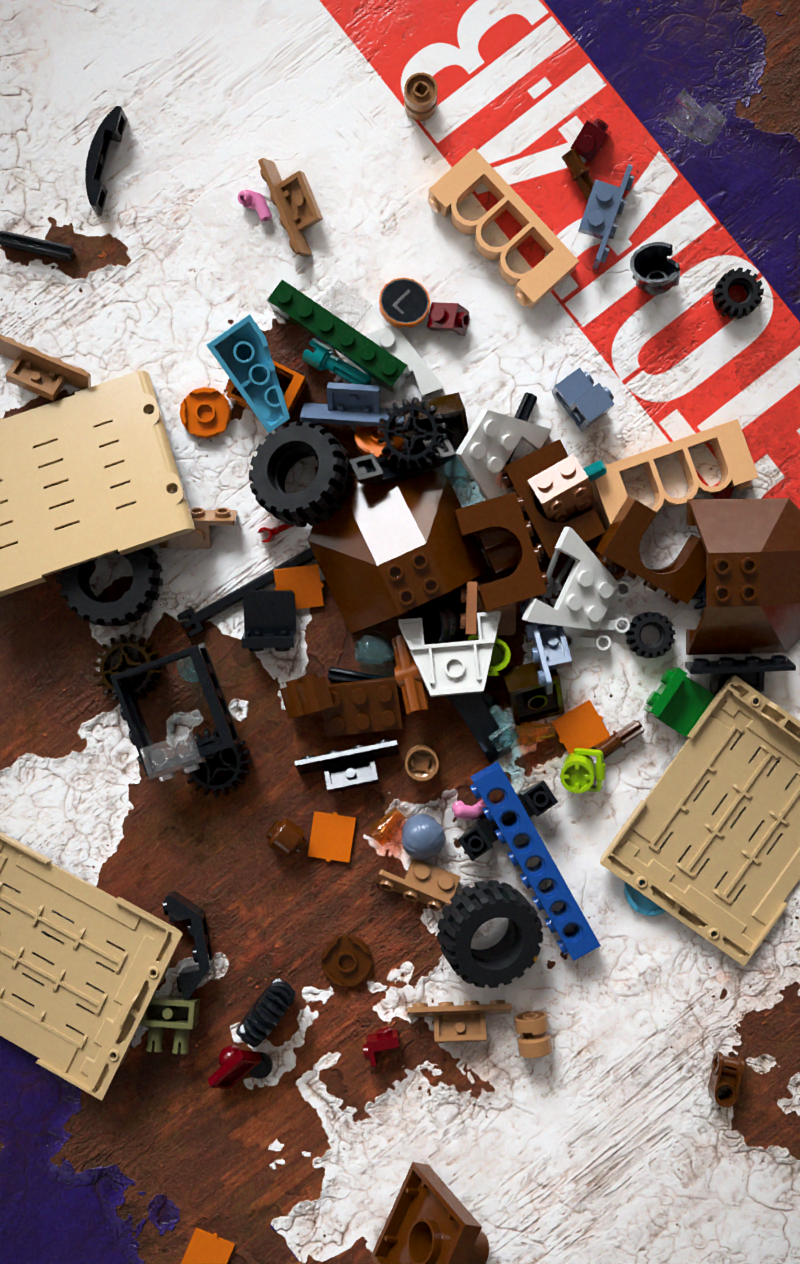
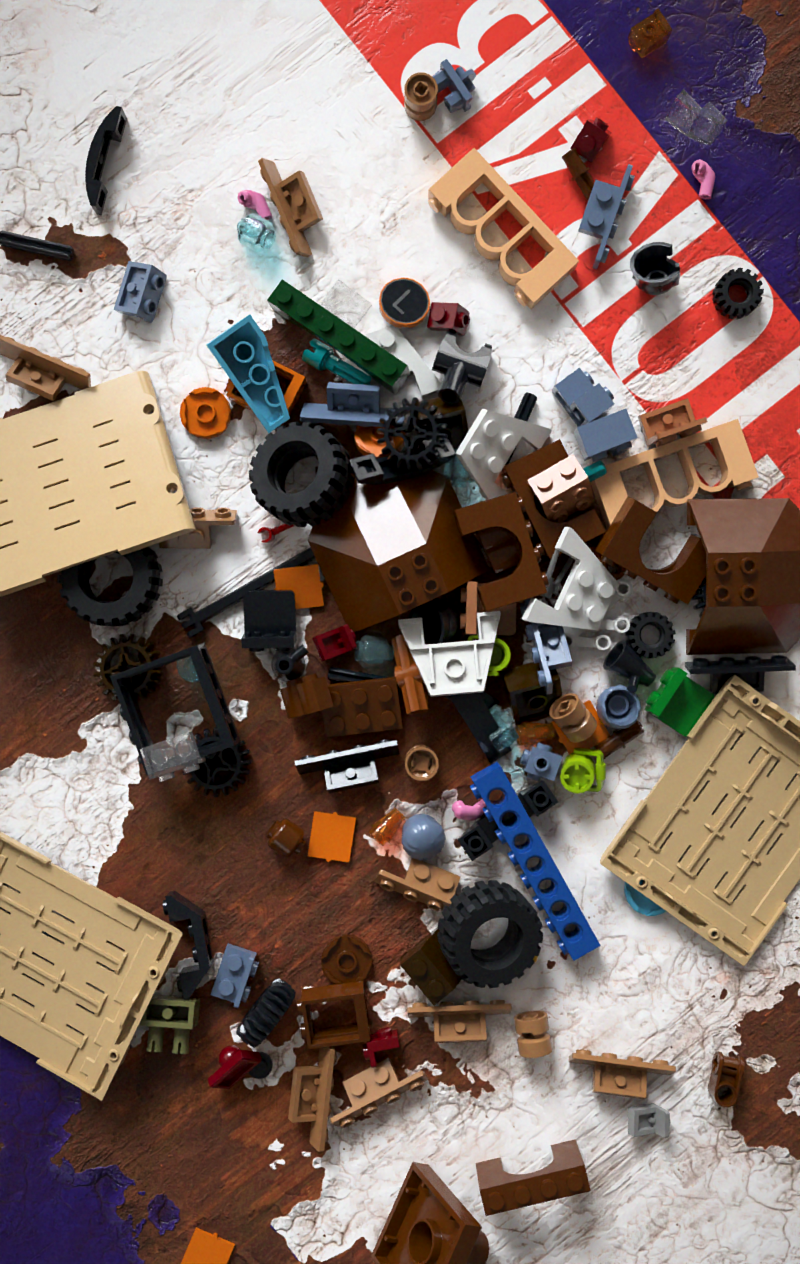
none -> sand blue bracket [113,261,167,323]
none -> sand blue bracket [211,943,259,1008]
none -> clear light blue head [237,213,276,253]
none -> black piece [271,644,309,682]
none -> medium nougat bracket [288,1046,337,1152]
none -> reddish brown window [297,981,370,1049]
none -> dark red bracket [312,624,357,662]
none -> medium nougat bracket [330,1058,429,1128]
none -> dark brown slope [400,928,462,1006]
none -> sand blue hips [432,59,476,113]
none -> black connector [432,330,492,405]
none -> reddish brown arch [476,1140,591,1216]
none -> sand blue brick [520,742,563,781]
none -> medium nougat wheel [549,693,597,743]
none -> medium nougat bracket [568,1050,676,1099]
none -> sand blue brick [573,409,638,462]
none -> sand blue hair [596,684,641,729]
none -> black piece [603,640,656,693]
none -> clear orange brick [628,8,672,59]
none -> light grey bracket [628,1103,670,1138]
none -> nougat bracket [638,398,708,447]
none -> bright pink arm [692,159,715,199]

